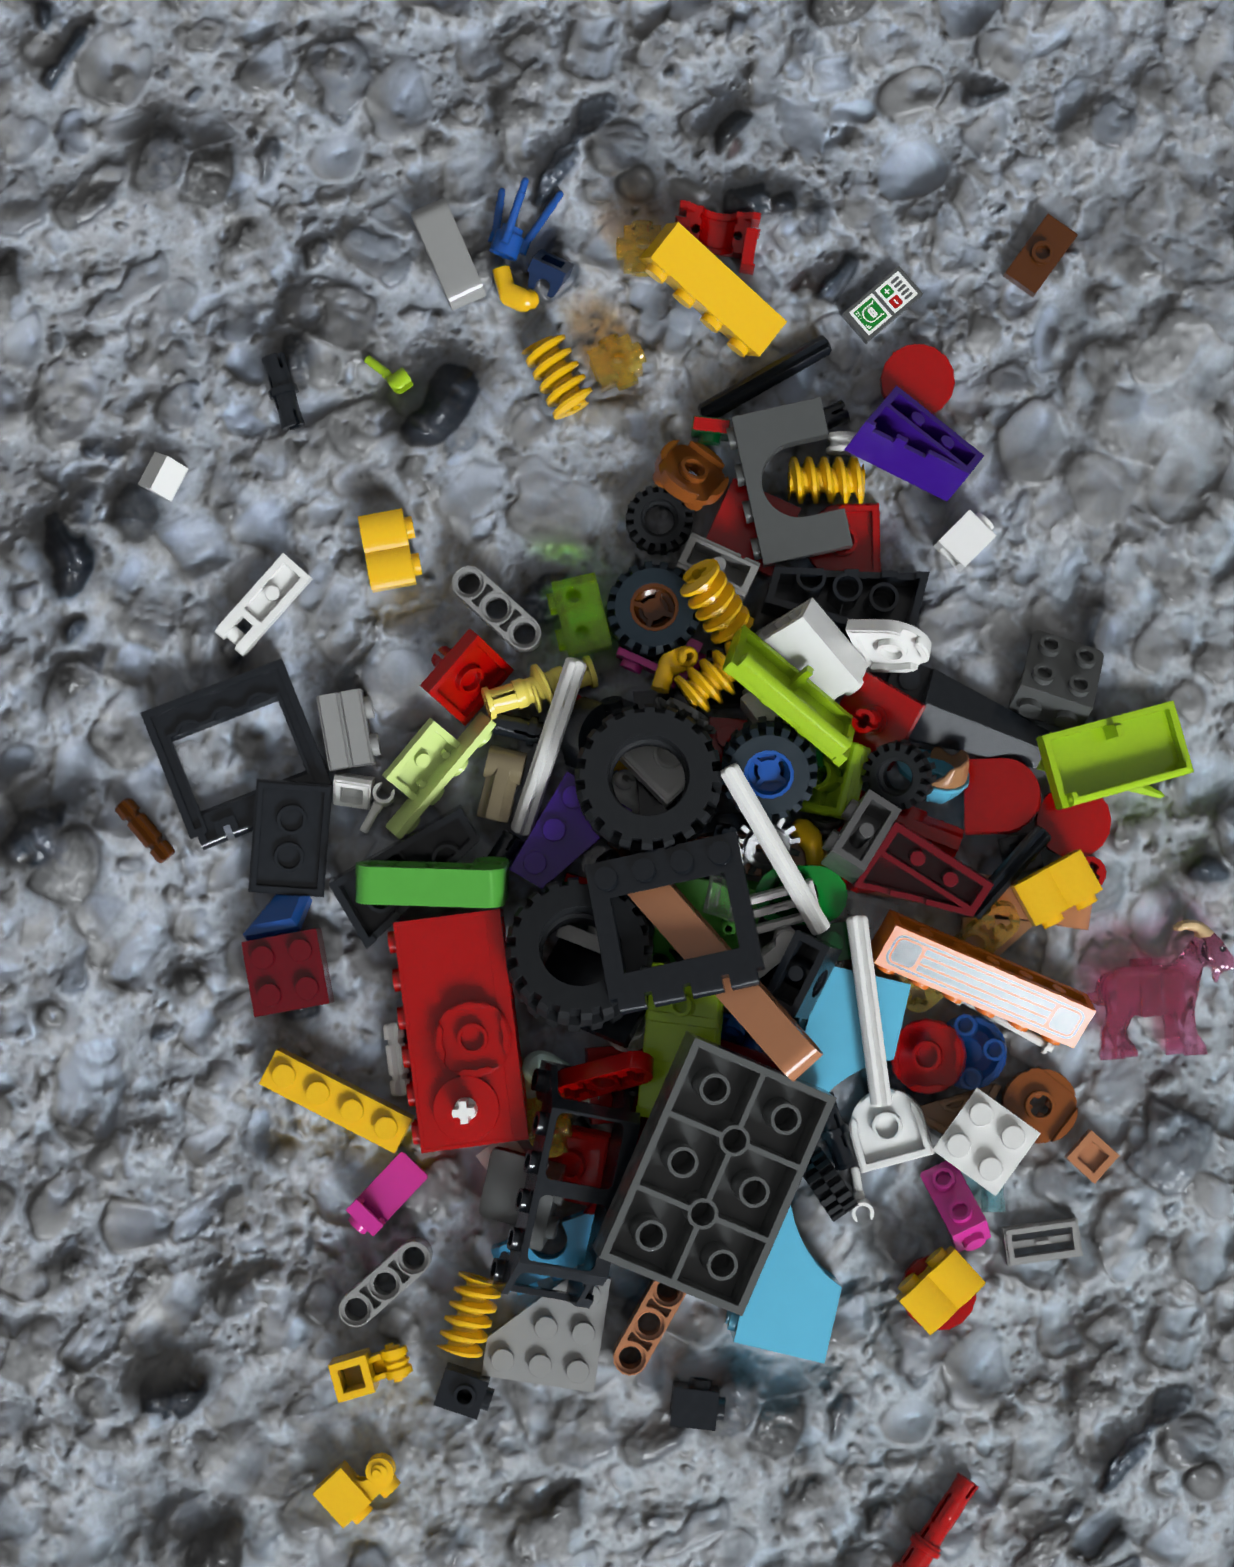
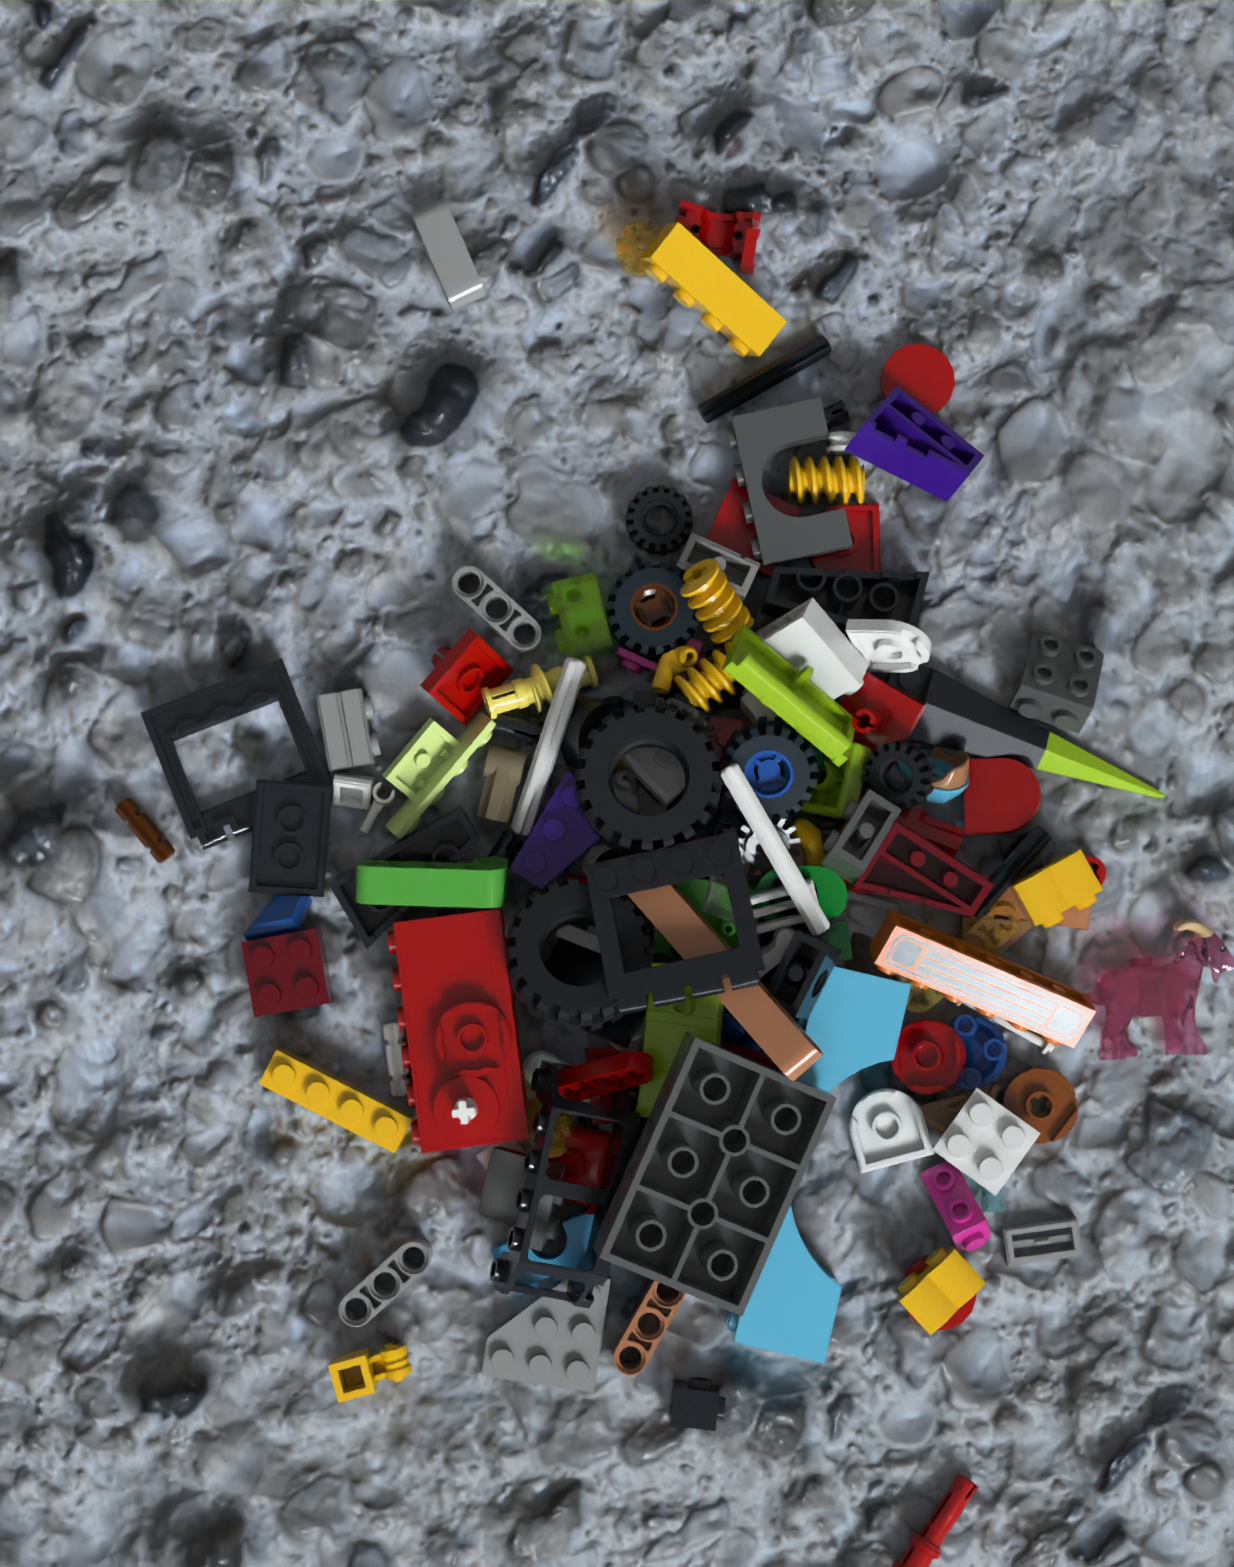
white slope [138,452,189,502] -> none
white plate [215,553,313,657] -> none
black pin [261,352,305,431] -> none
yellow brick [312,1452,401,1528] -> none
dark pink bracket [346,1151,428,1237] -> none
yellow brick [358,508,423,593] -> none
lime hand [364,355,414,394] -> none
black brick [433,1362,495,1420] -> none
yellow piece [436,1271,501,1358] -> none
blue plant [488,177,564,261] -> none
yellow arm [492,266,539,312] -> none
yellow piece [521,334,593,420] -> none
dark blue tile [527,249,574,298] -> none
clear yellow brick [587,333,647,393] -> none
dark orange plate [653,440,729,511] -> none
plate [691,415,731,446] -> none
black tyre [803,1147,858,1222] -> none
black pin [821,1091,858,1171] -> none
tile [842,266,923,344] -> none
white axle [846,915,892,1107] -> none
white hand [850,1167,874,1222] -> none
white brick [933,510,997,572] -> none
reddish brown plate [1003,214,1078,297] -> none
red tile [1035,792,1111,857] -> none
lime container [1036,700,1194,810] -> none
nougat plate [1064,1129,1120,1184] -> none

